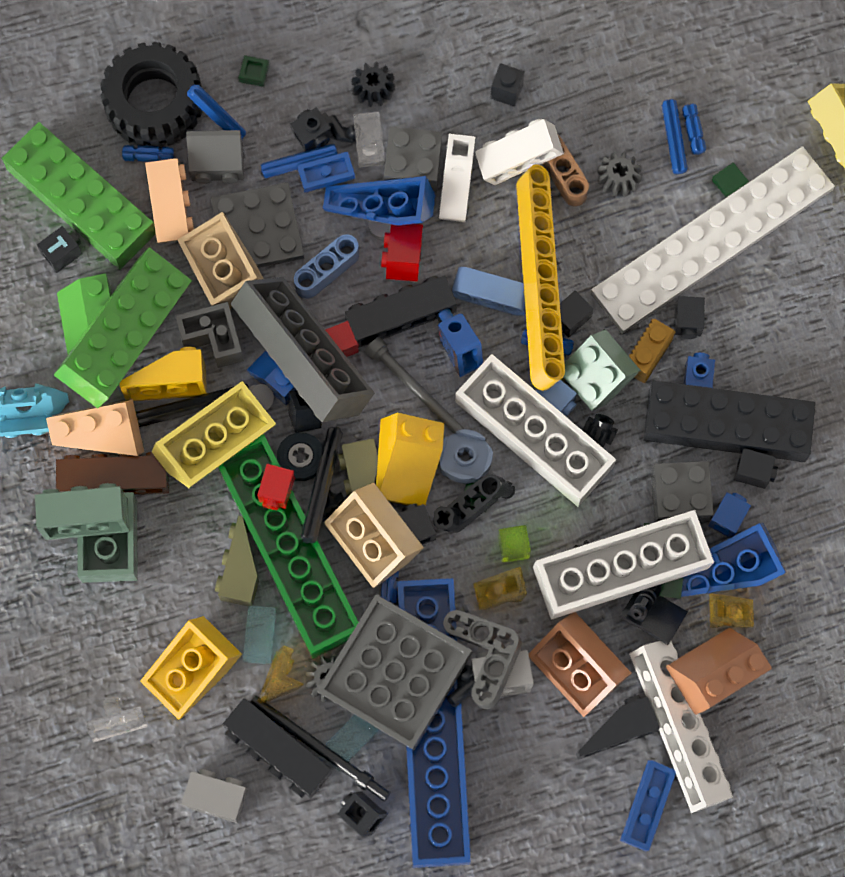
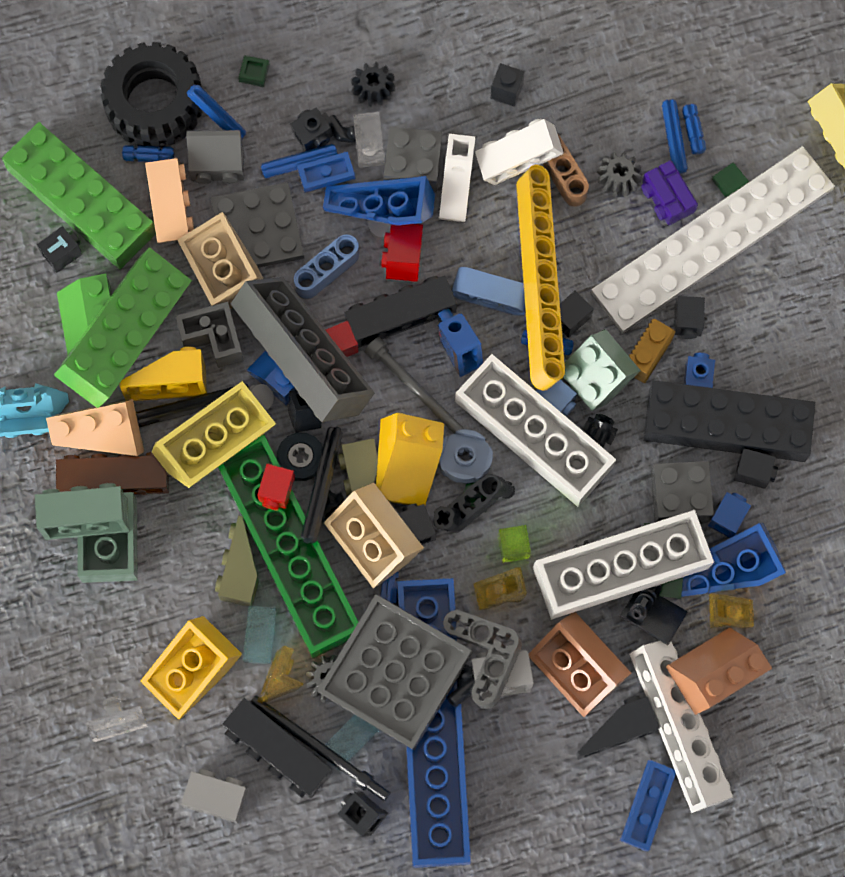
none -> dark purple brick [641,160,698,226]

